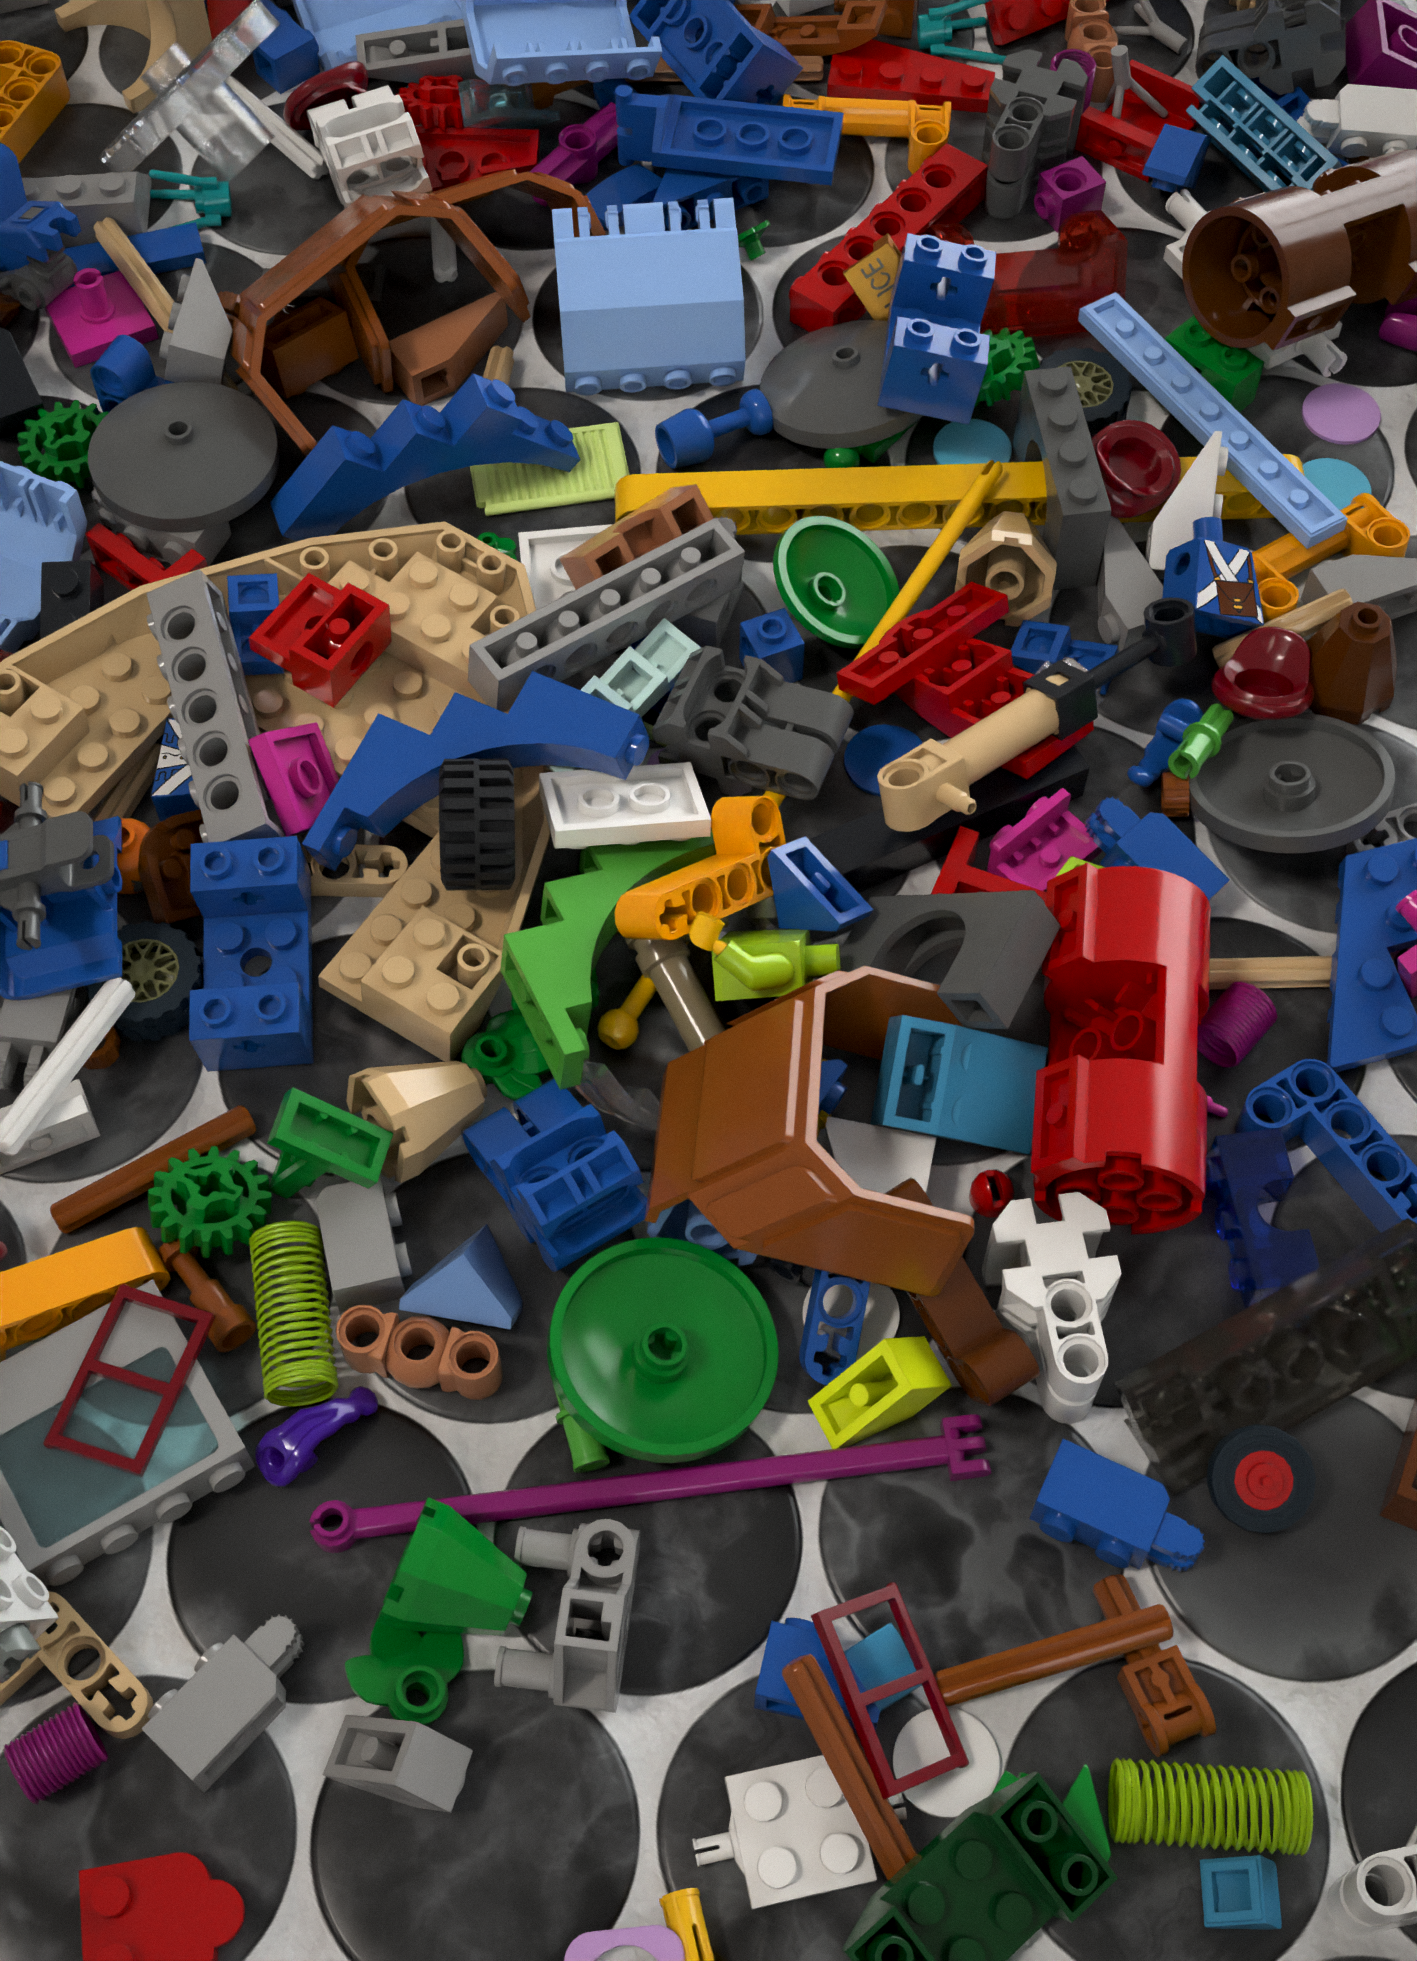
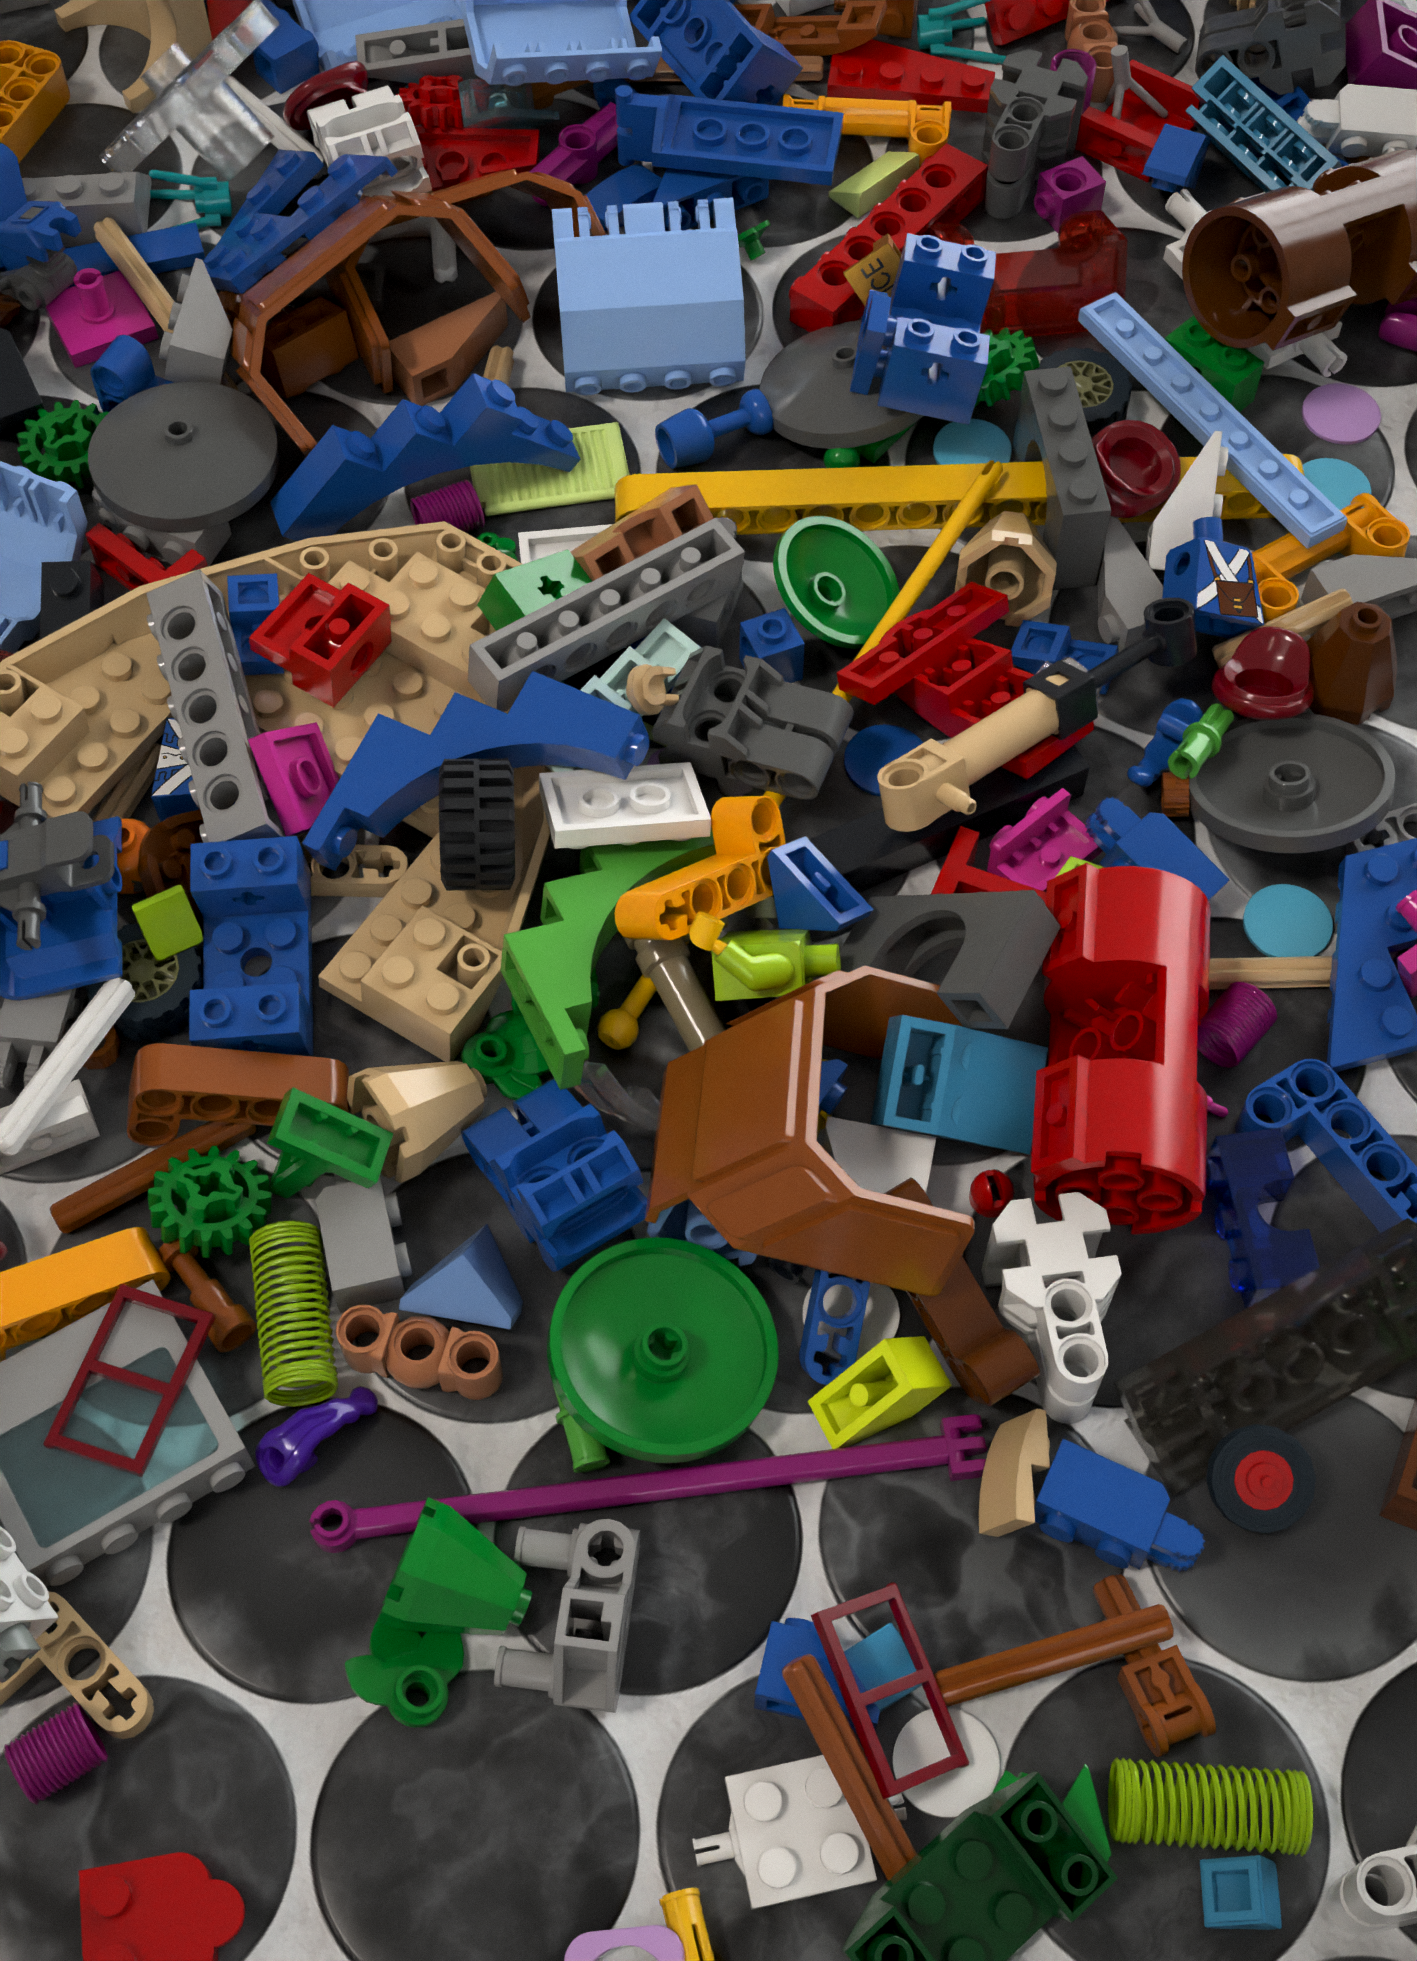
light grey hinge [141,1614,305,1793] -> none
light grey slope [323,1715,473,1813] -> none
none -> dark orange beam [127,1043,349,1146]
none -> lime slope [131,885,204,961]
none -> blue wing [204,149,398,294]
none -> magenta piece [410,479,485,533]
none -> brick [477,549,592,631]
none -> tan plate [626,664,679,716]
none -> yellowish green slope [828,151,920,218]
none -> blue plate [850,290,897,395]
none -> tan slope [979,1409,1050,1537]
none -> medium azure piece [1243,884,1333,957]

